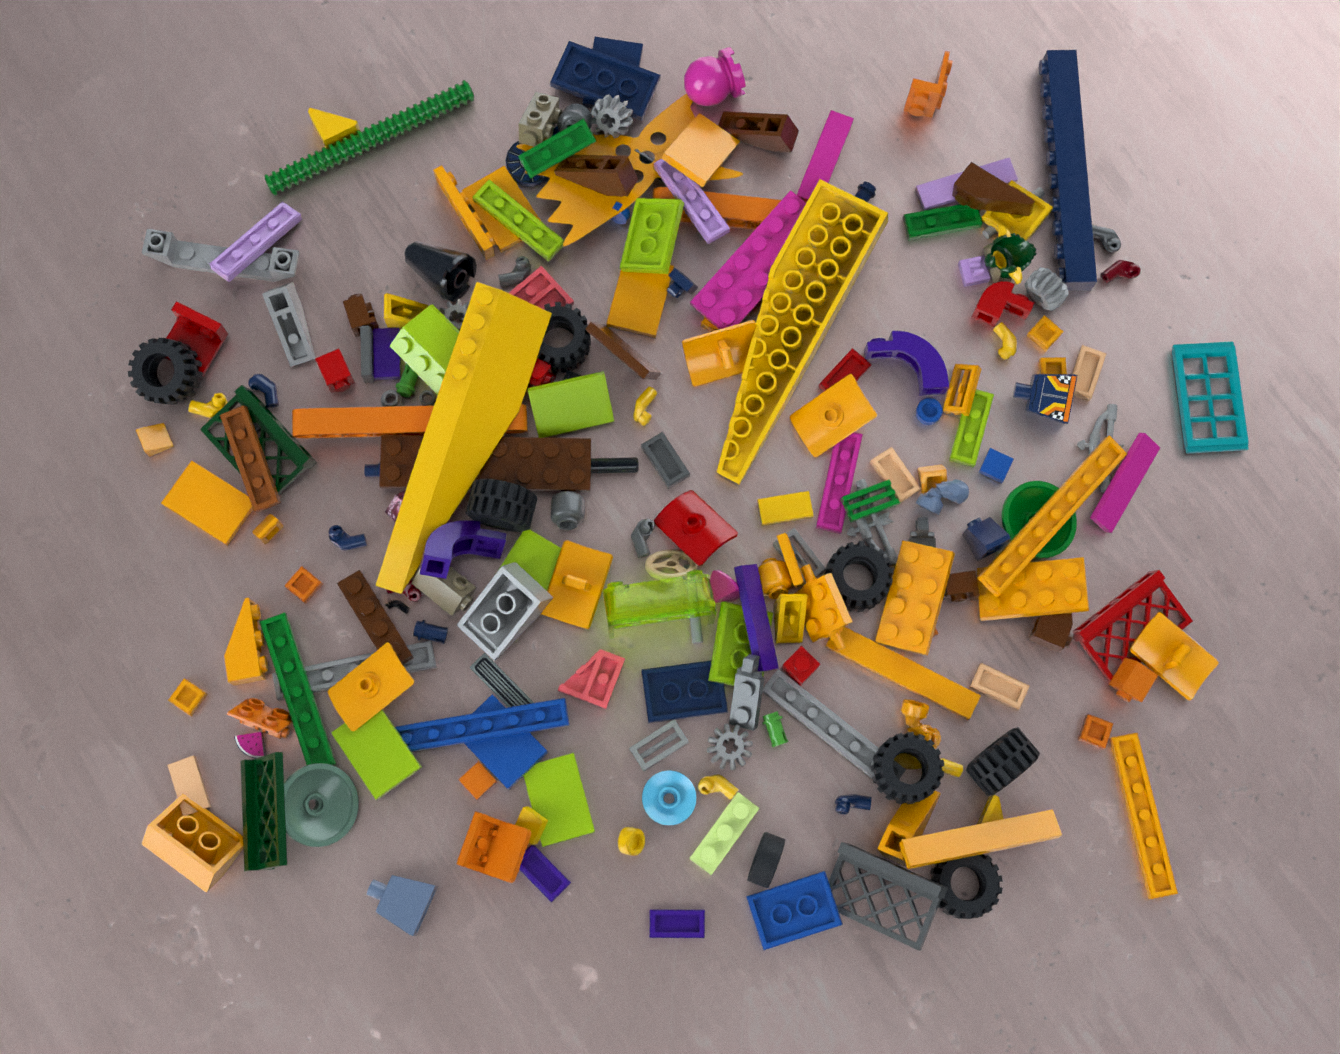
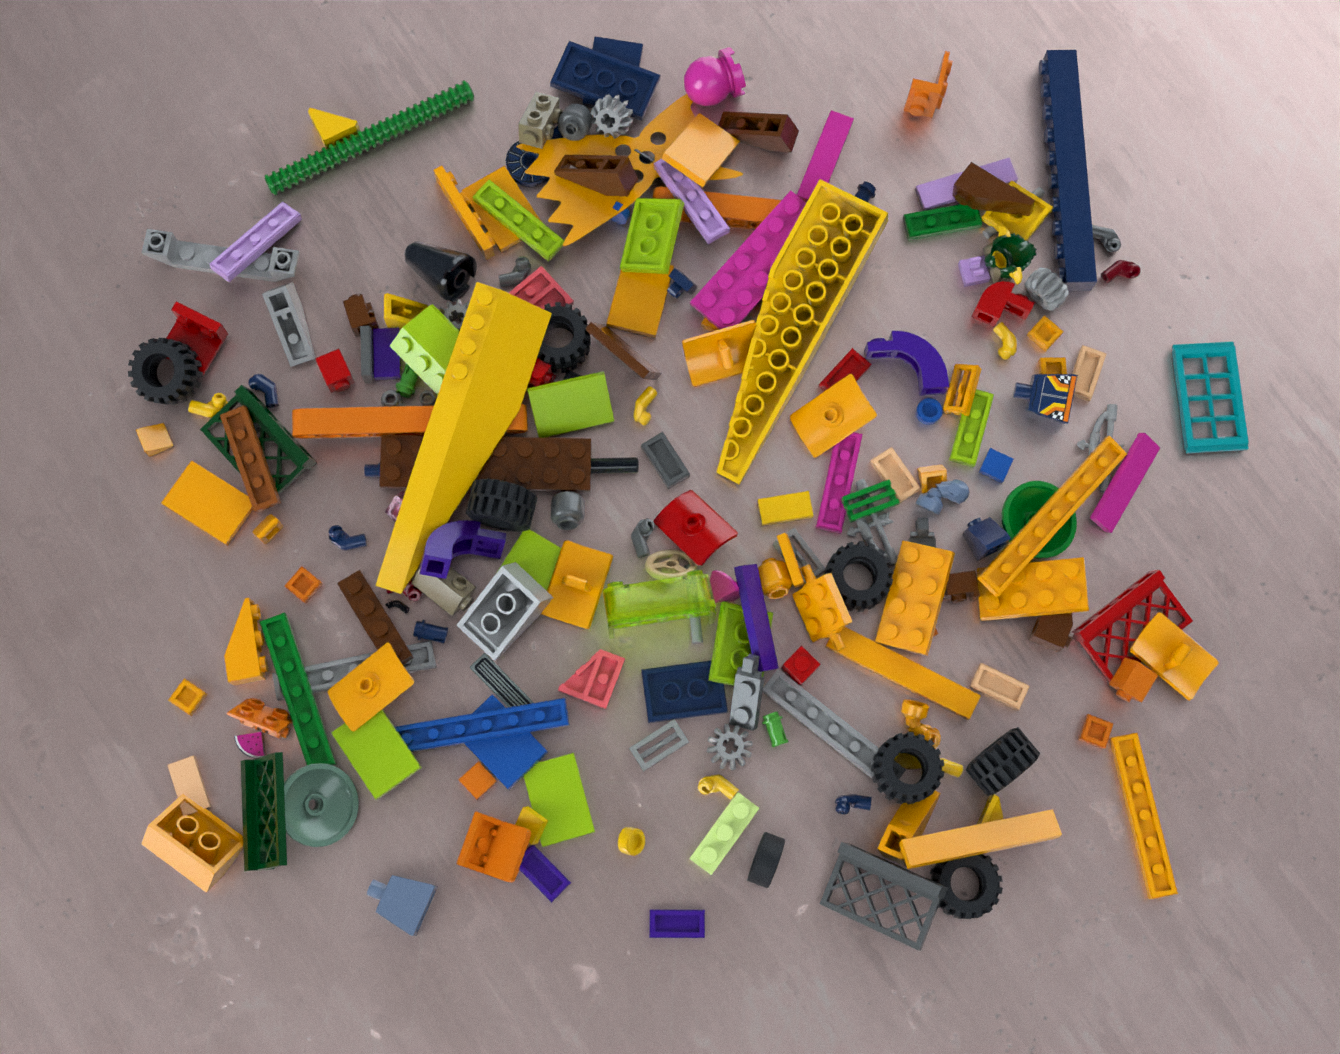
green tile [518,119,596,179] -> none
medium azure dish [642,770,696,826] -> none
blue tile [746,871,843,950] -> none
yellow slope [773,594,807,643] -> none

